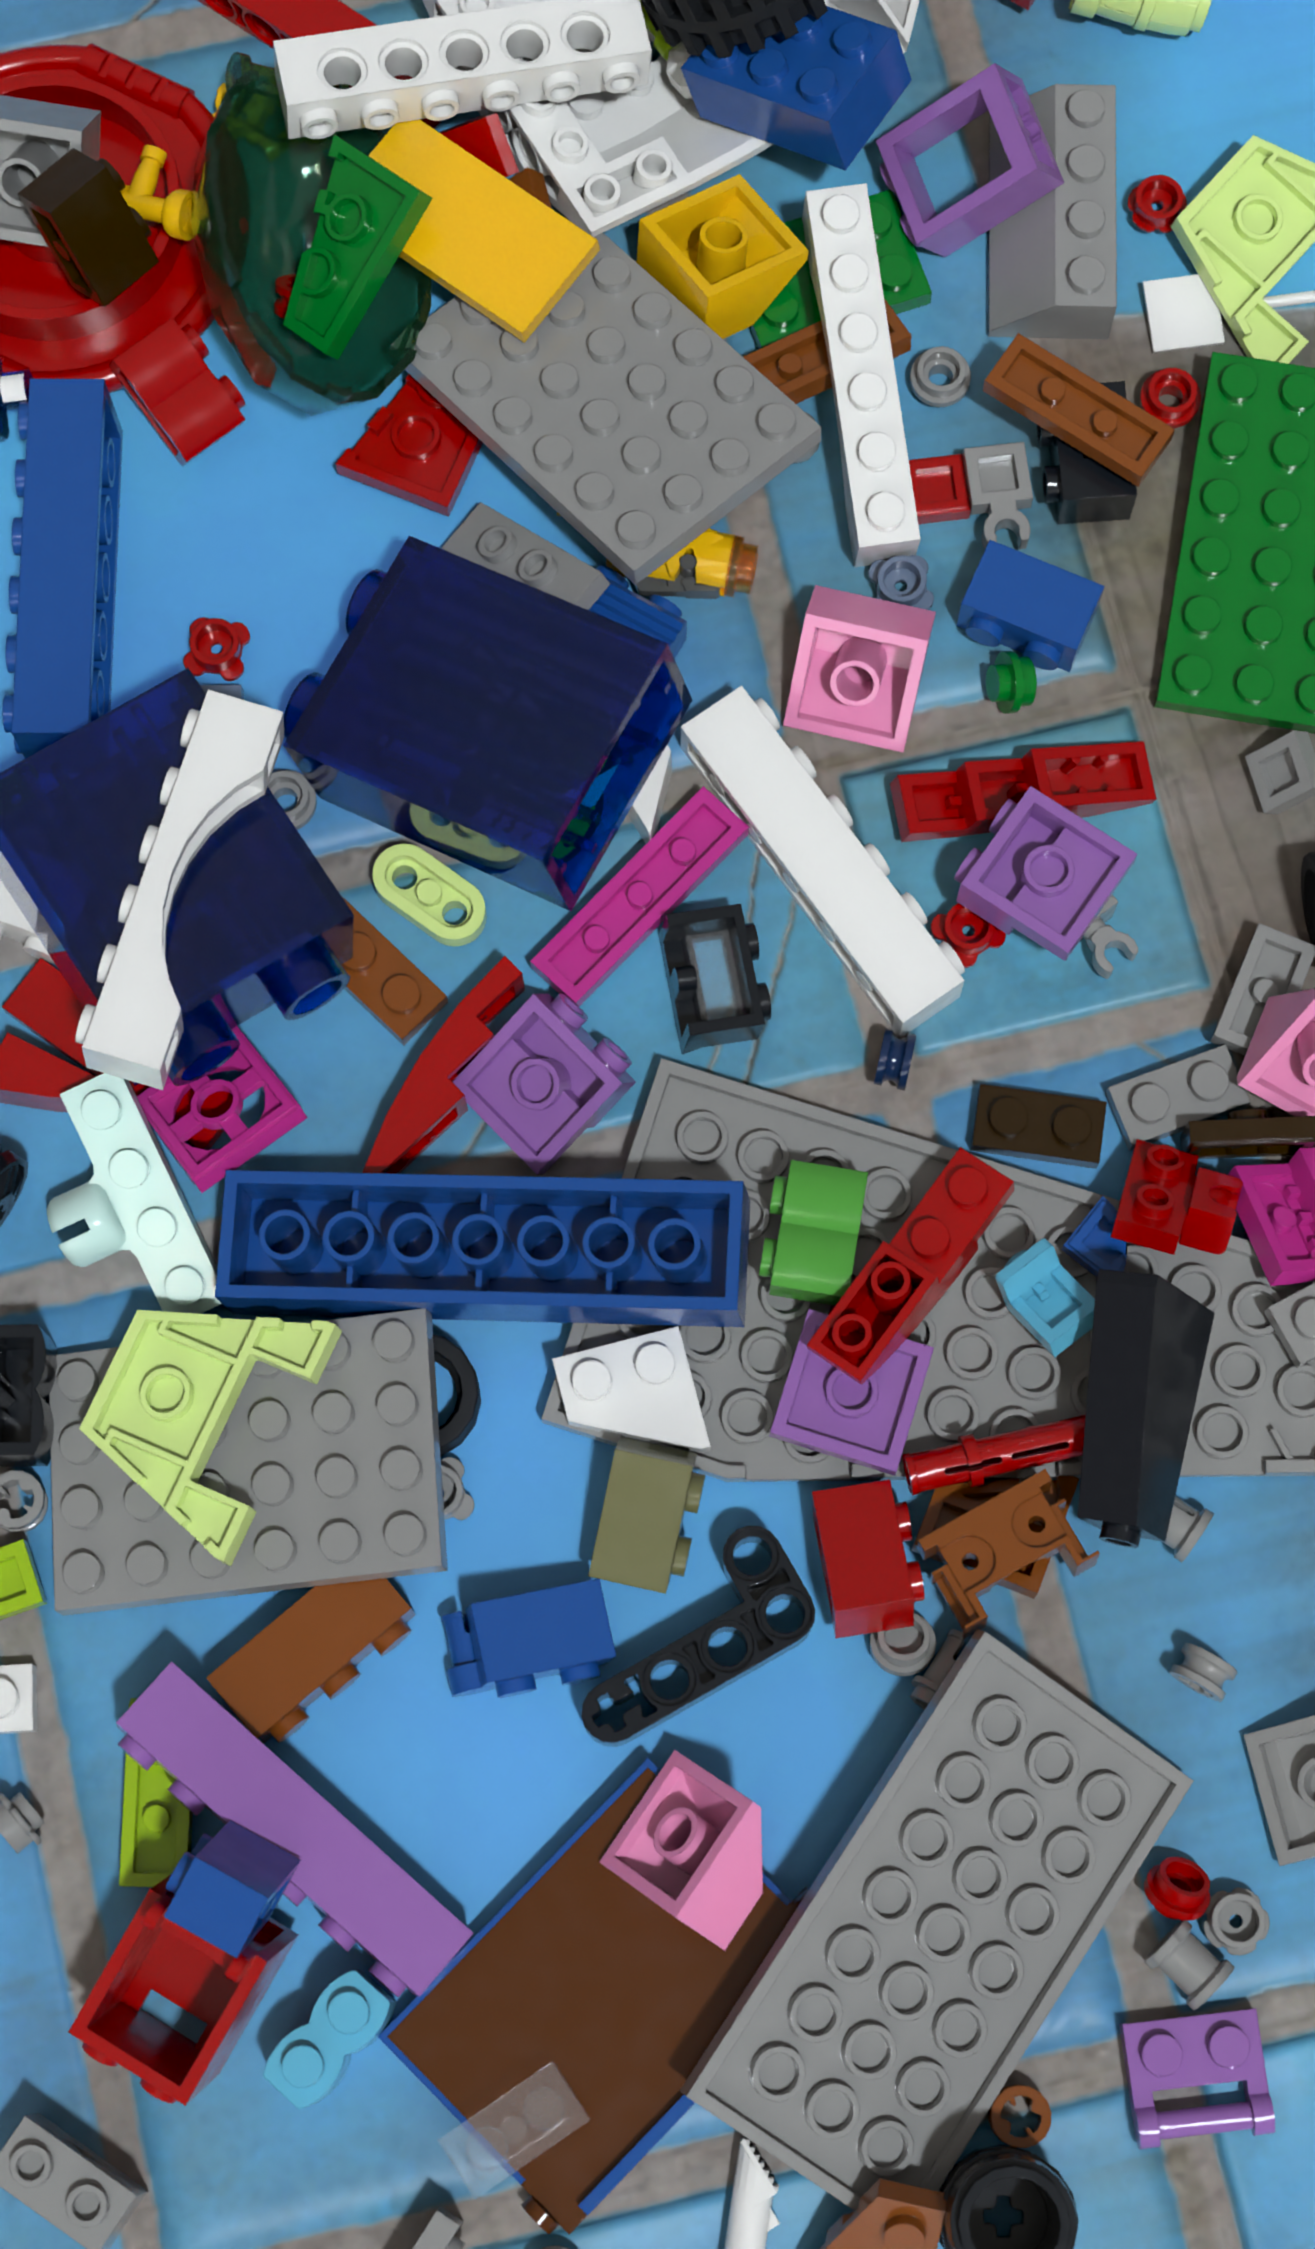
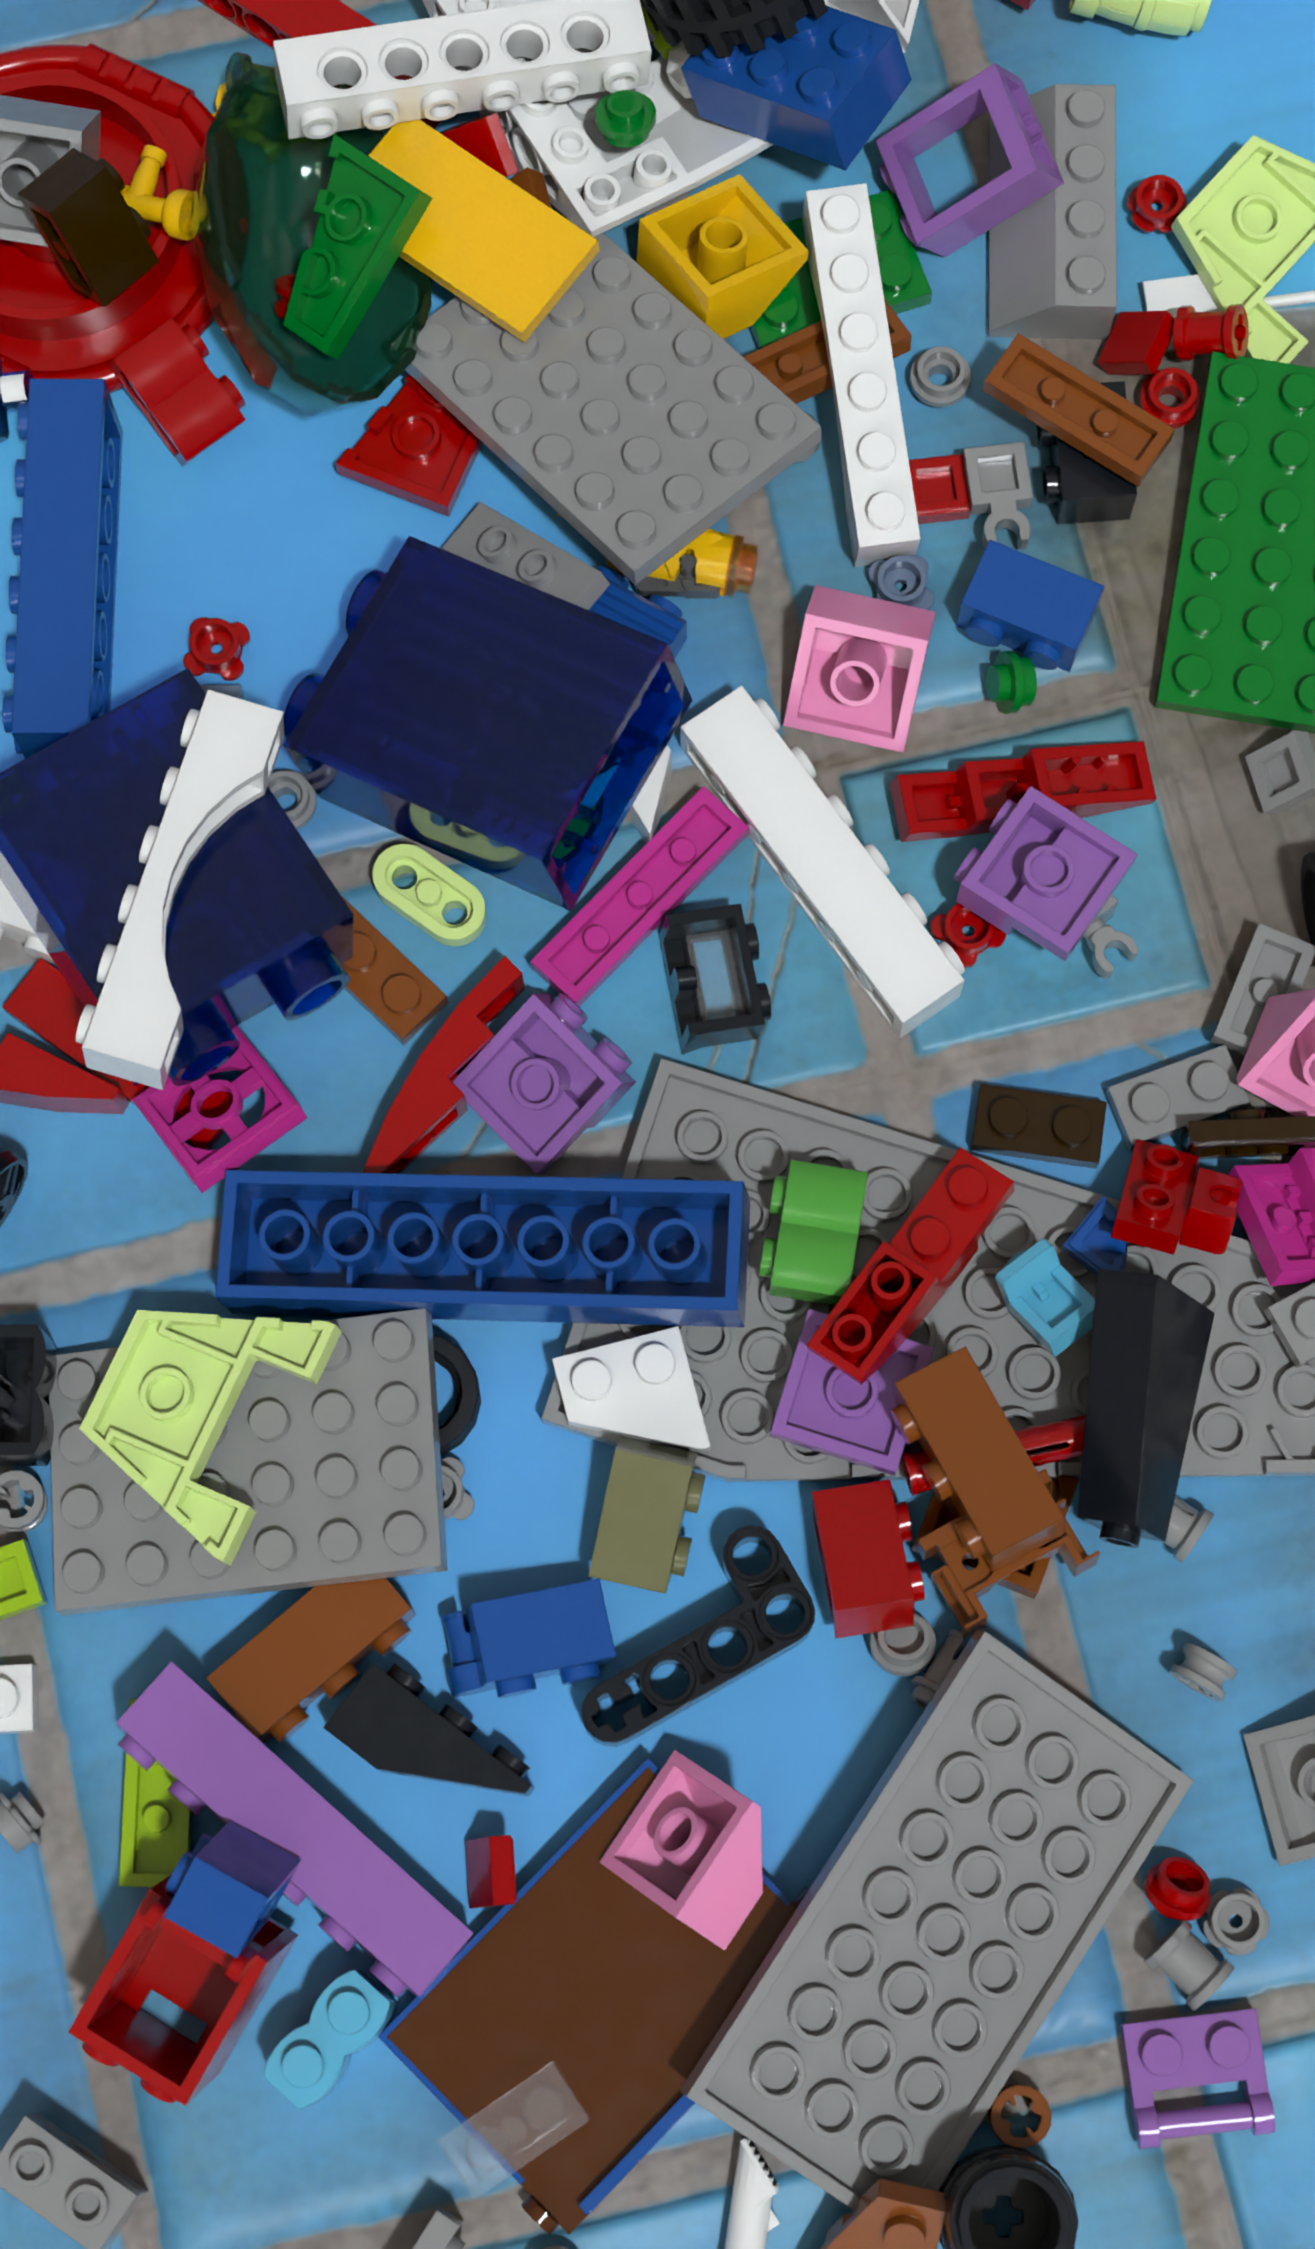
light aqua plate [46,1073,222,1313] -> none
dark blue bush [874,1028,916,1091] -> none
none -> black slope [323,1663,534,1796]
none -> red tile [465,1835,517,1909]
none -> green plate [595,90,656,148]
none -> dark orange brick [890,1346,1065,1572]
none -> red tile [1097,311,1174,375]
none -> red bush [1173,304,1249,361]

